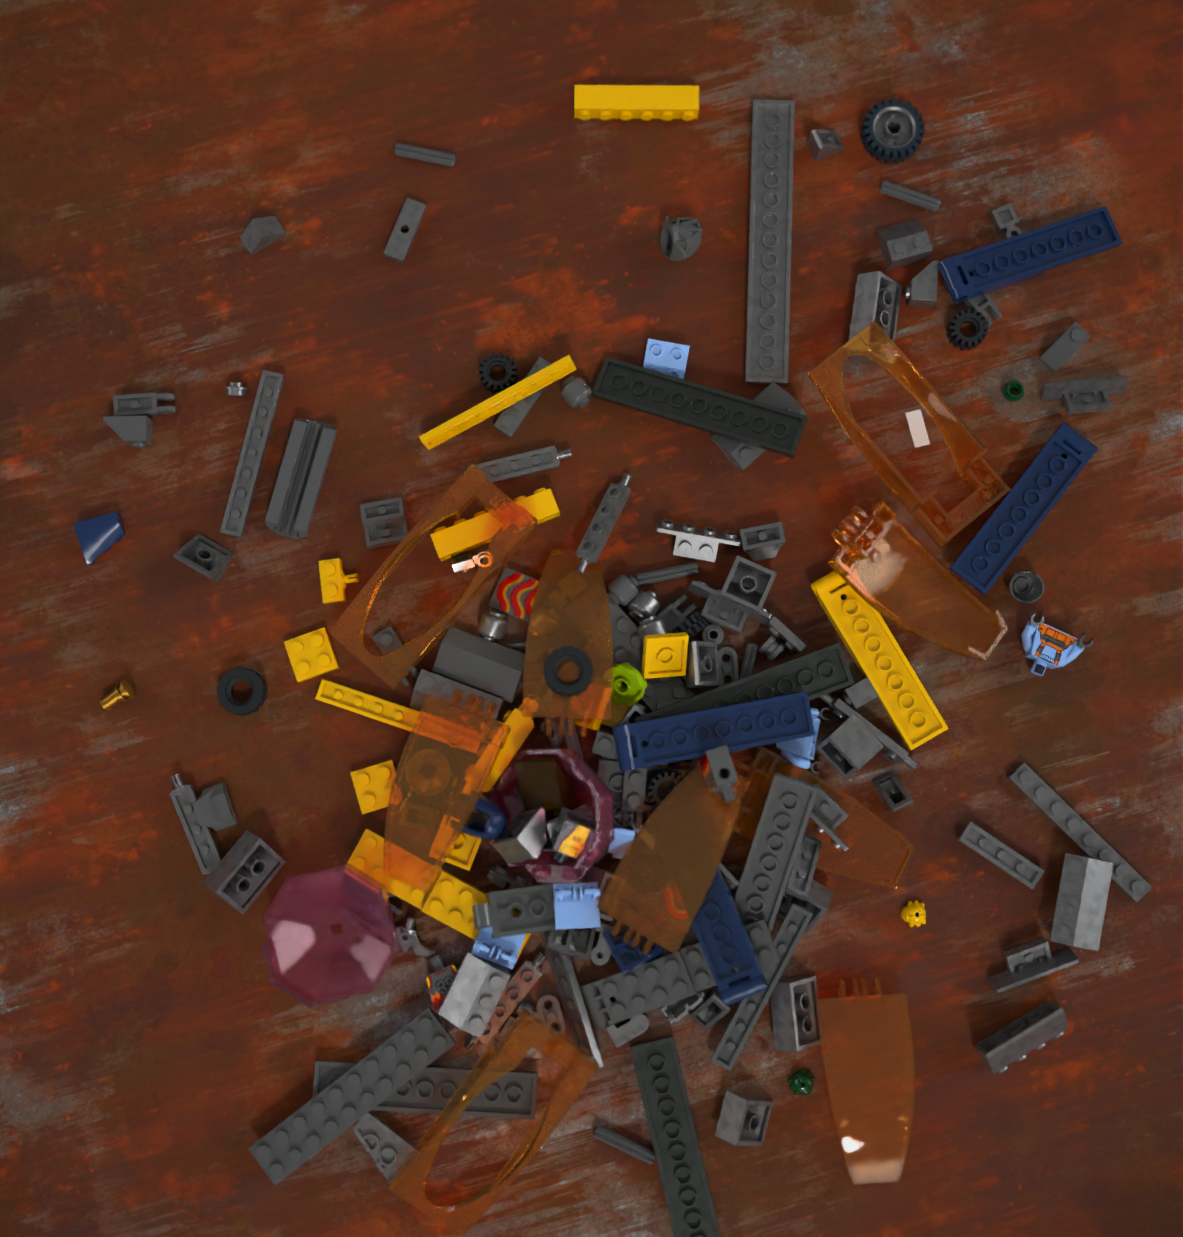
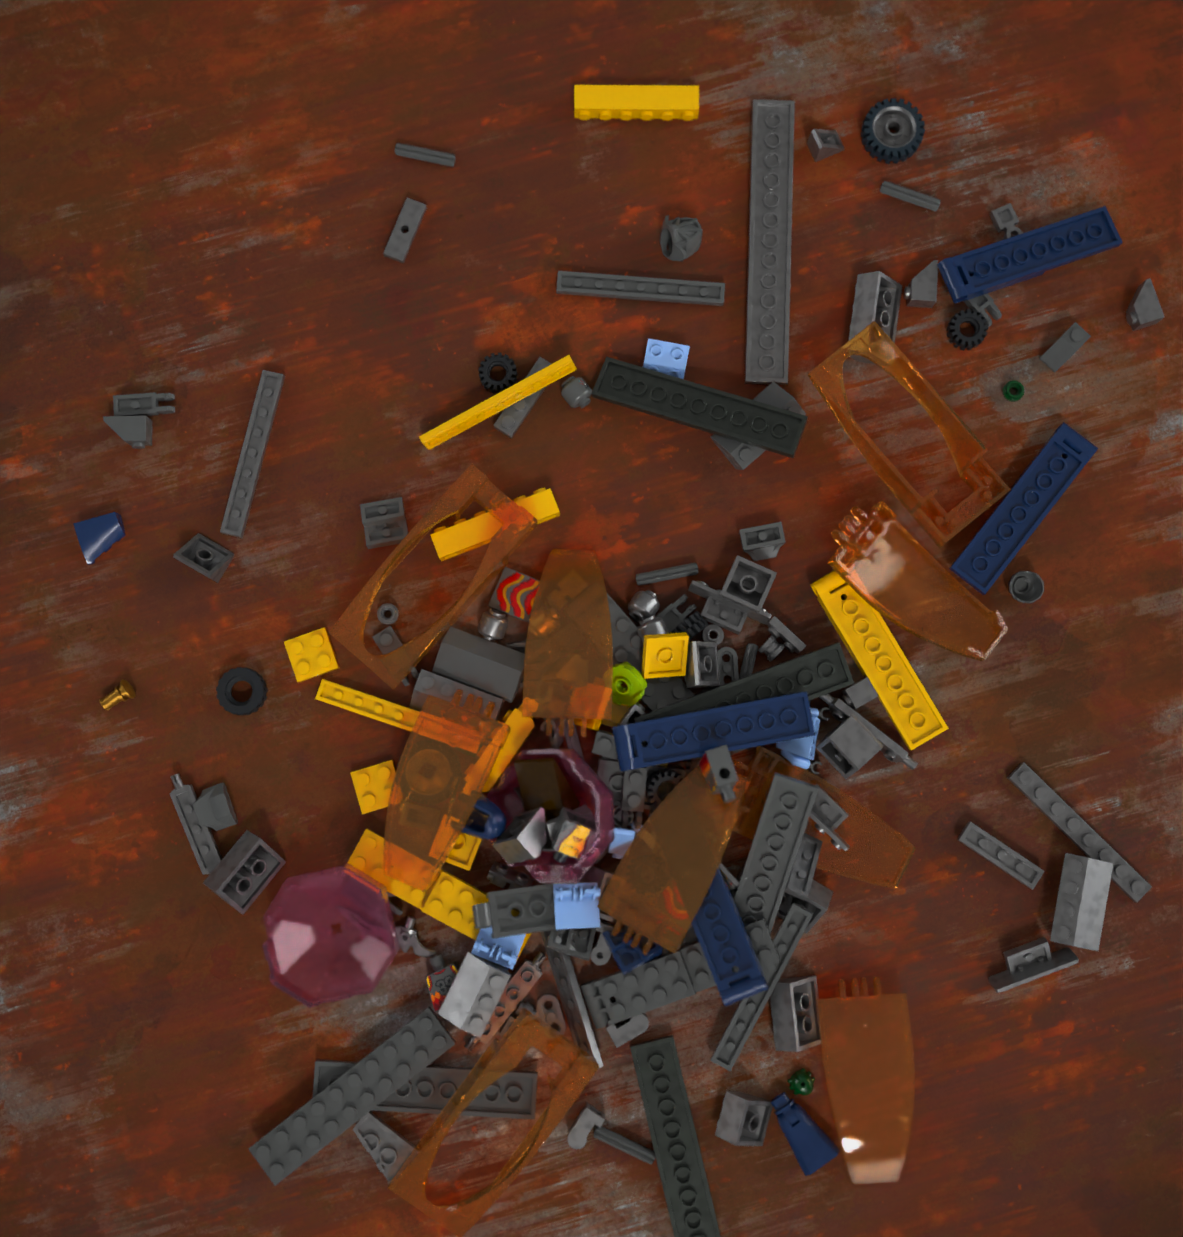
flat silver plate [225,382,247,396] -> none
flat silver slope [240,216,287,256] -> none
dark grey piece [265,418,338,540] -> none
yellow plate [318,558,359,604] -> none
plate [451,549,493,573] -> none
flat silver plate [459,445,572,488] -> none
black tyre [544,646,593,697] -> none
flat silver plate [575,473,632,574] -> none
dark grey head [607,574,639,606] -> none
flat silver bracket [656,519,741,562] -> none
flat silver hinge [660,990,706,1025] -> none
flat silver slope [689,989,731,1031] -> none
flat silver slope [873,772,913,812] -> none
flat silver slope [875,219,933,270] -> none
yellow animal [901,900,926,927] -> none
white sticker [905,409,930,448] -> none
flat silver slope [973,1000,1069,1074] -> none
torso [1021,610,1093,676] -> none
flat silver bracket [1040,375,1129,415] -> none
none -> flat silver plate [377,603,399,625]
none -> dark grey plate [556,271,725,306]
none -> flat silver leg [567,1103,605,1149]
none -> dark blue piece [770,1092,840,1176]
none -> flat silver slope [1126,278,1165,331]

